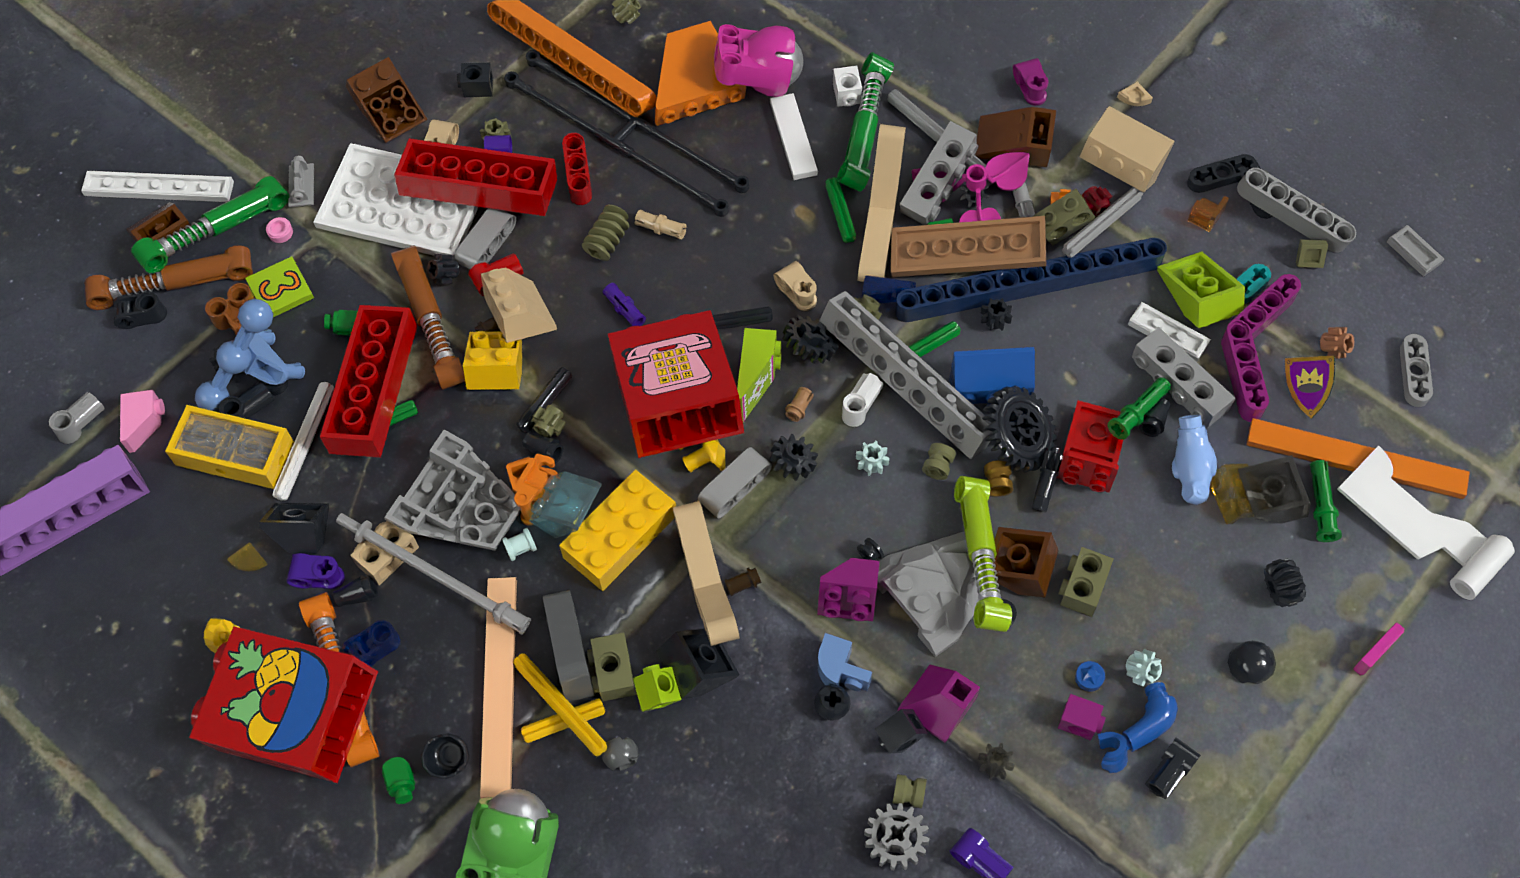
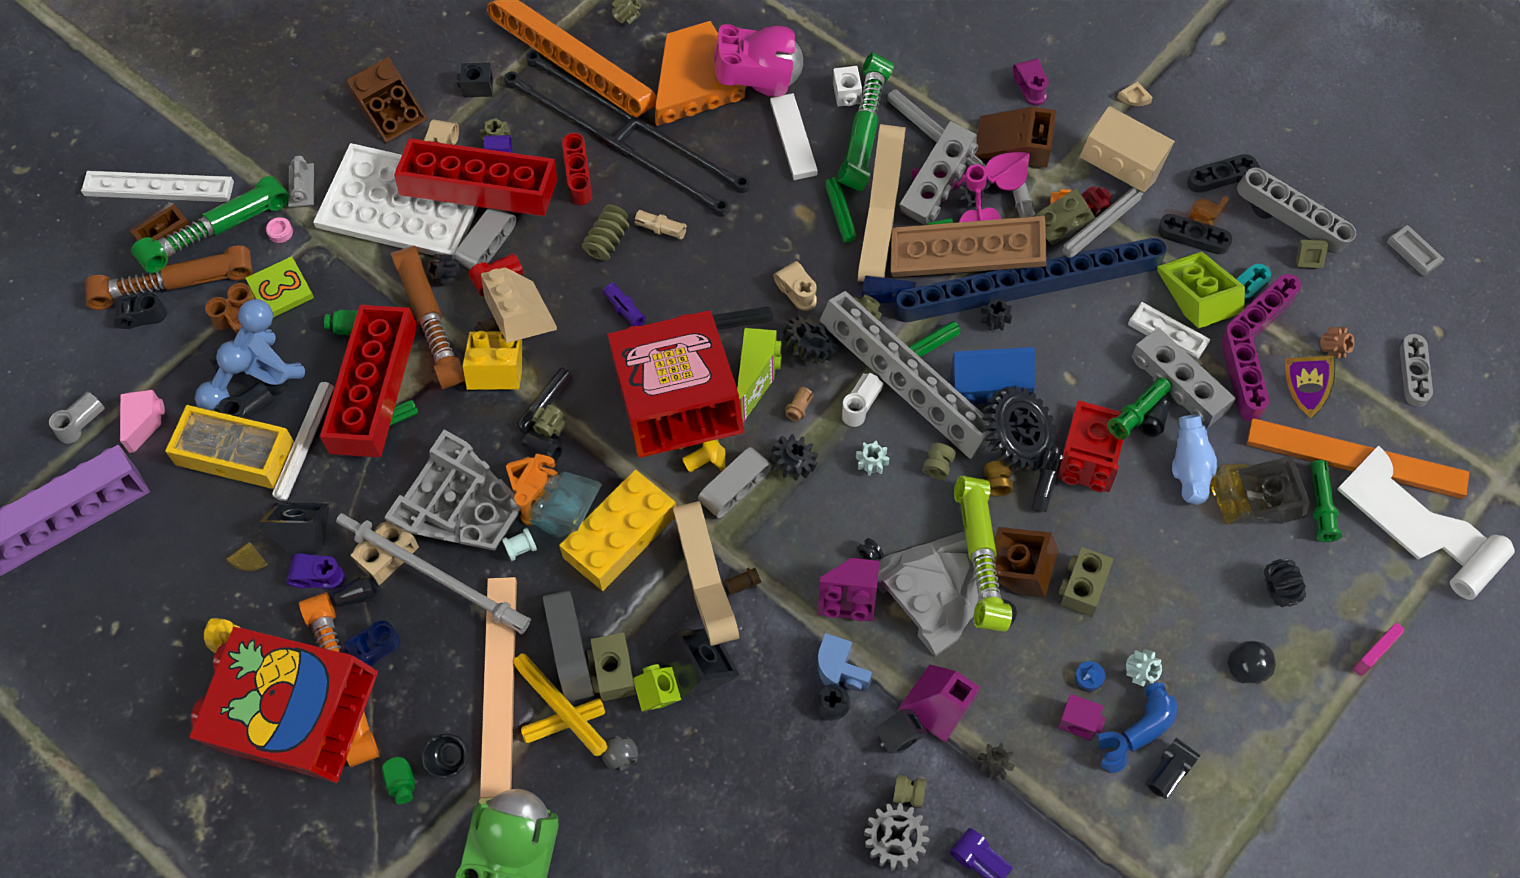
none -> black beam [1158,214,1232,255]

